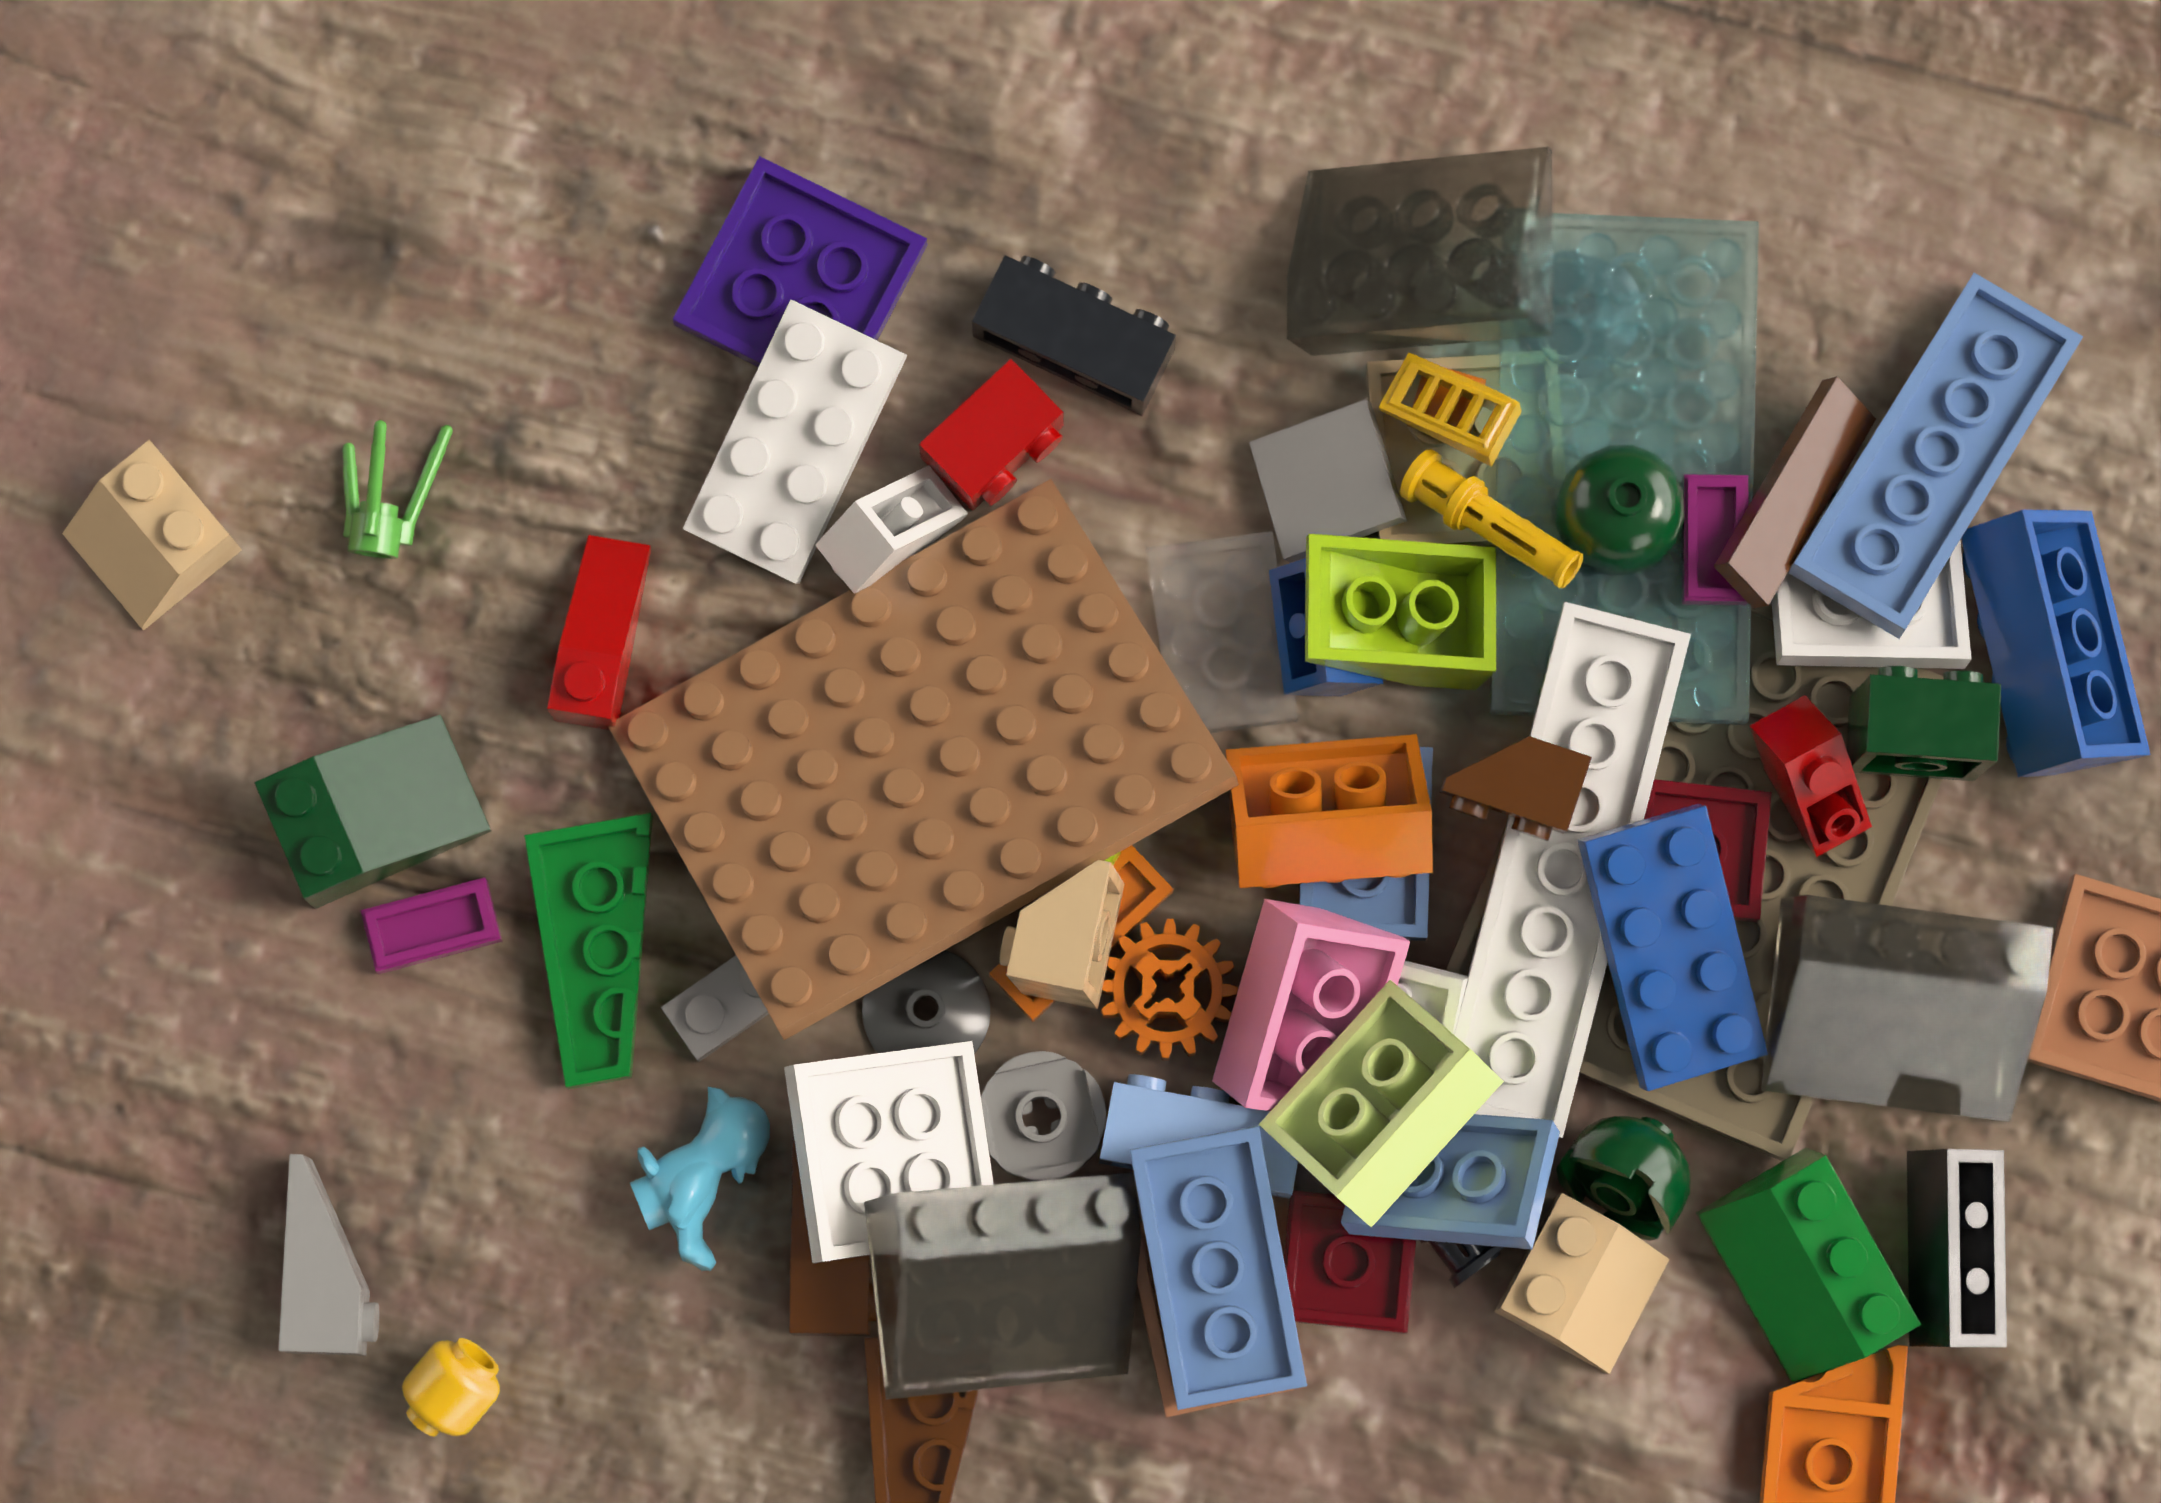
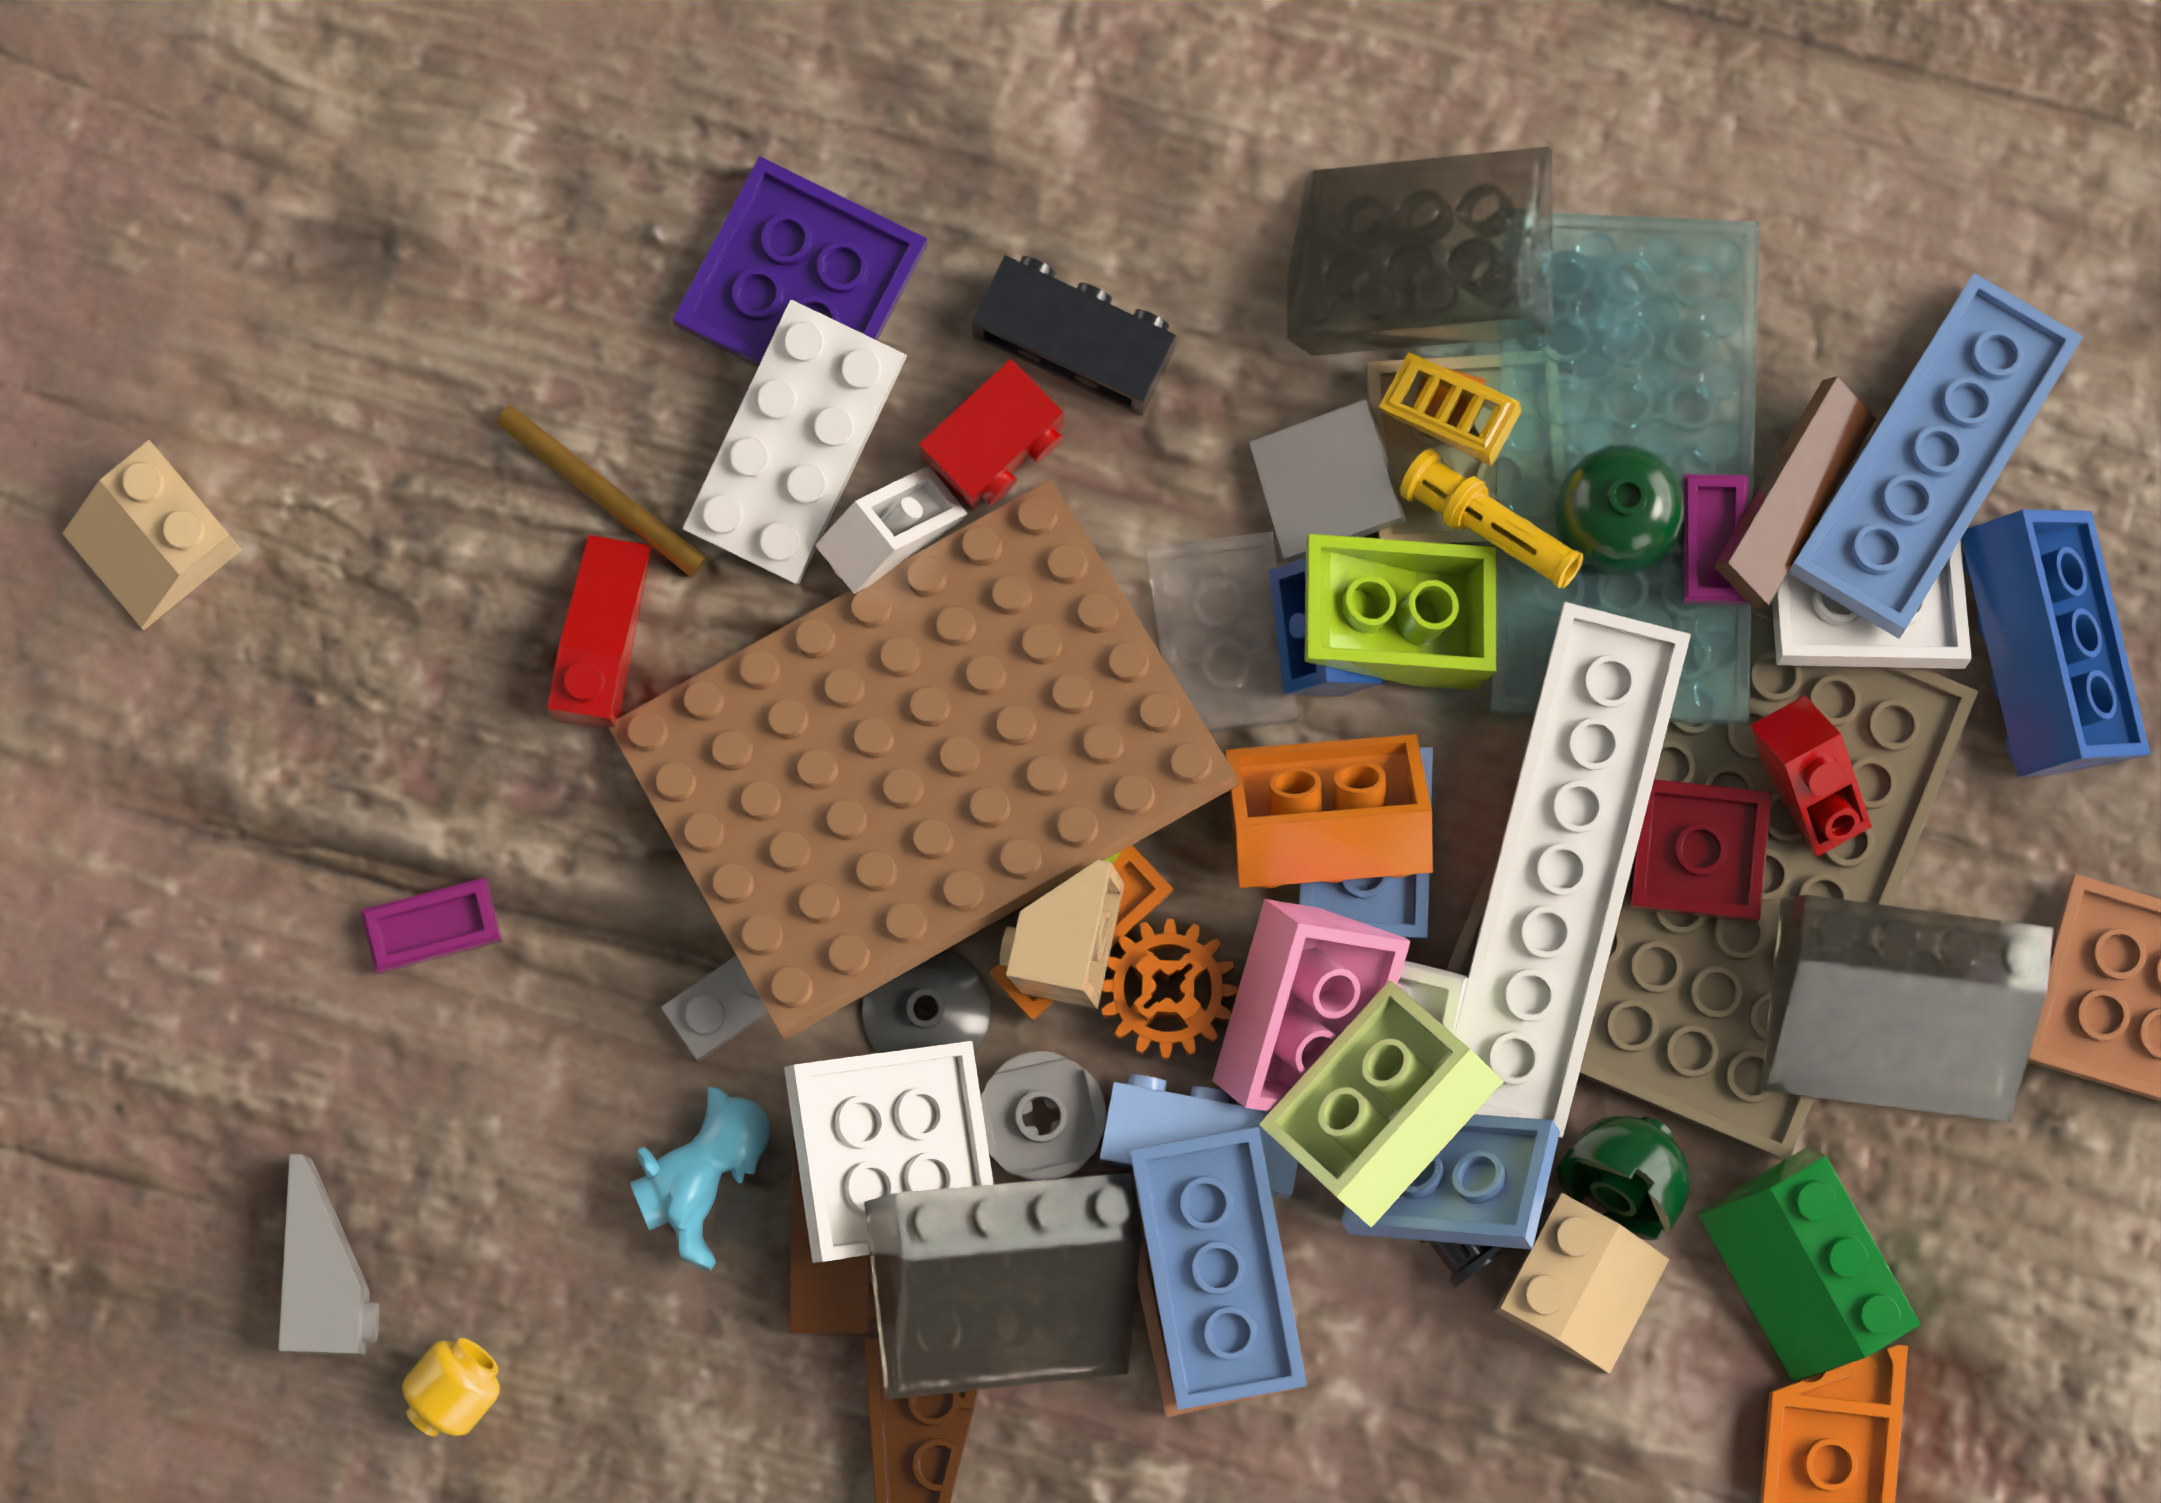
slope [254,715,492,909] -> none
bright green plant [342,420,453,559] -> none
green wing [524,813,653,1090] -> none
dark red tile [1283,1190,1416,1334] -> none
reddish brown slope [1439,736,1592,841] -> none
blue plate [1577,804,1768,1091] -> none
dark green brick [1847,666,2001,781] -> none
black brick [1907,1149,2007,1347] -> none
none -> pearl gold bar [495,404,707,578]

